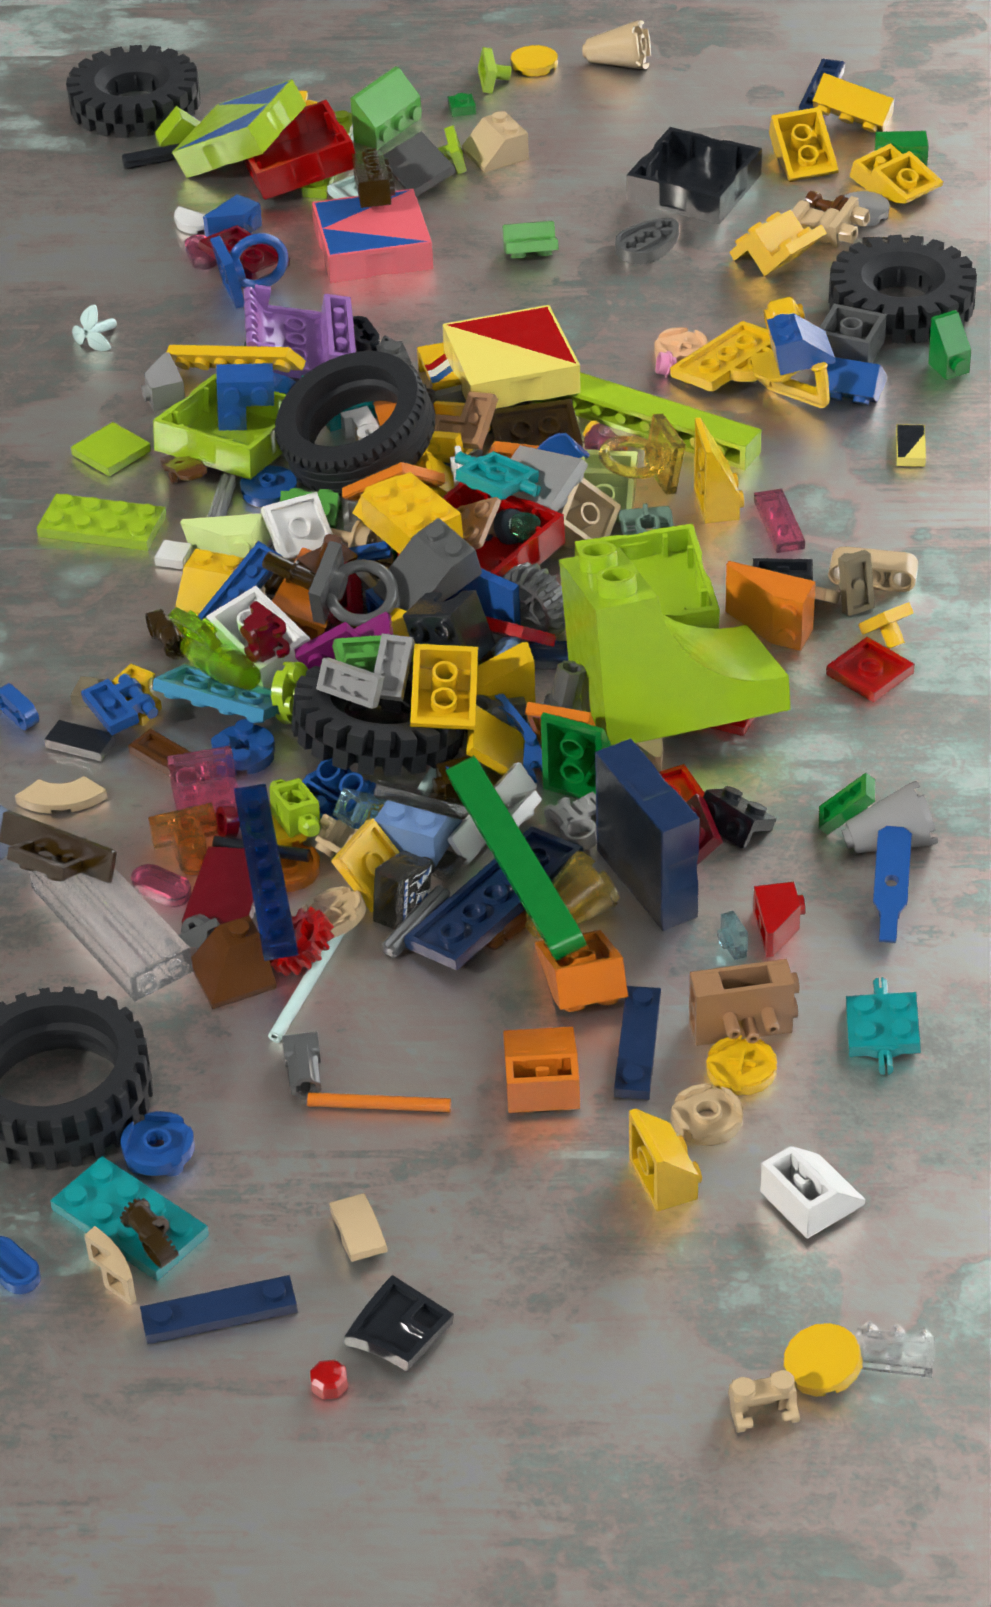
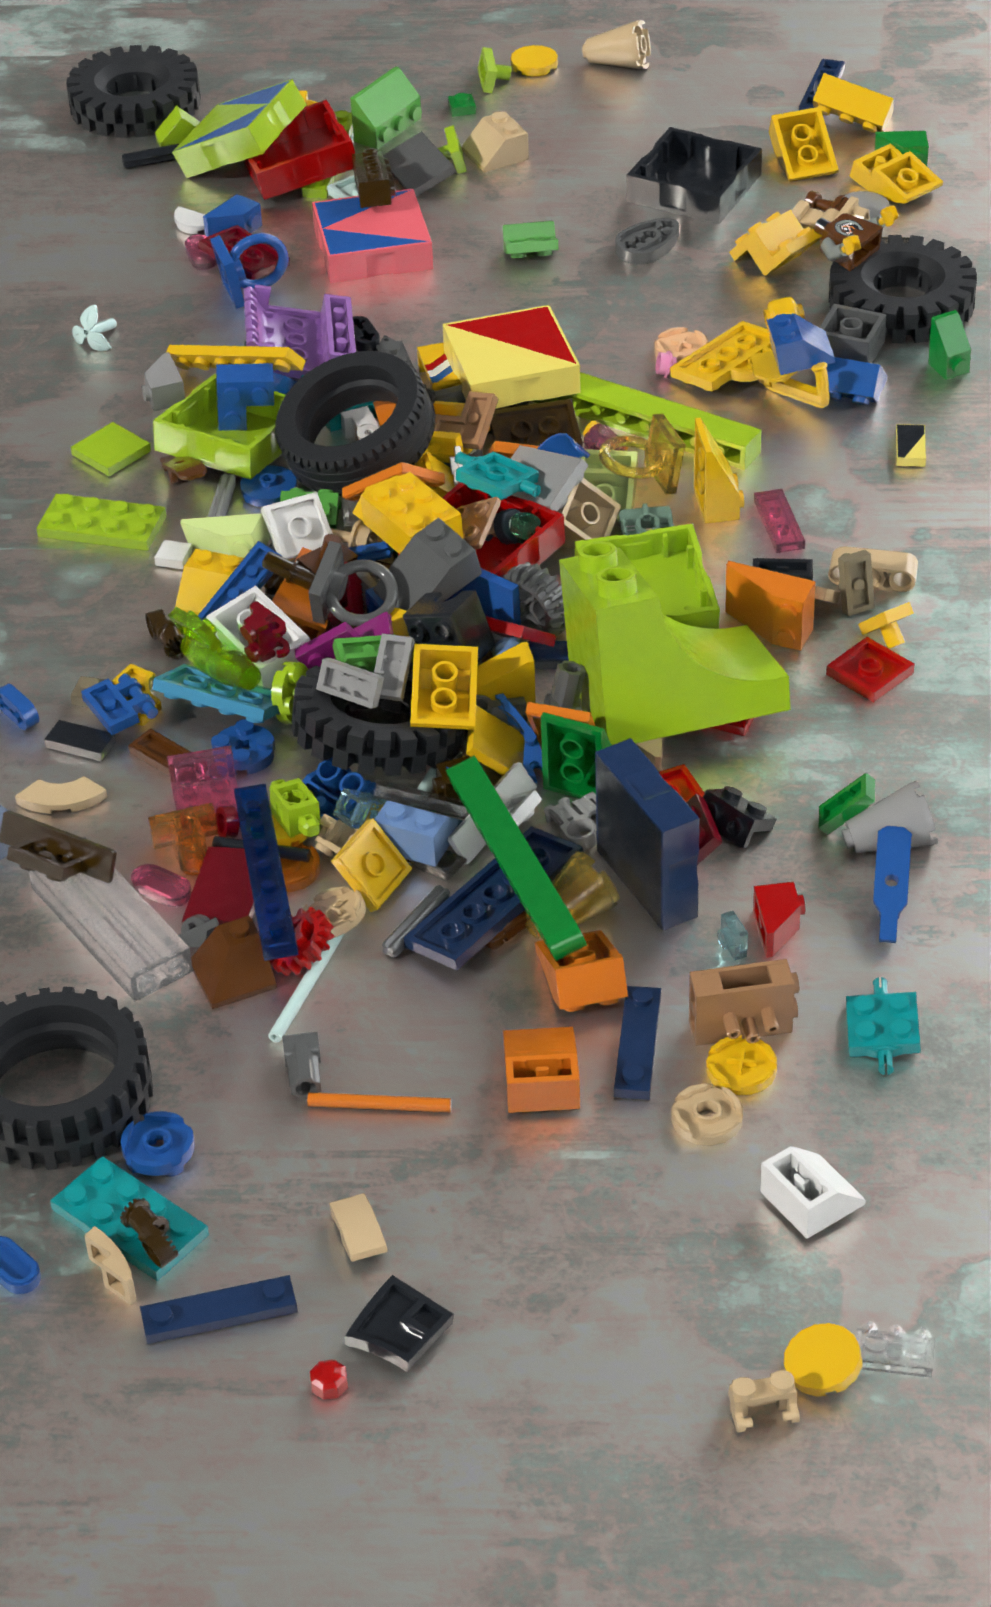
clear smoke torso [373,851,436,930] -> none
yellow slope [629,1109,702,1212] -> none
none -> torso [814,205,899,271]

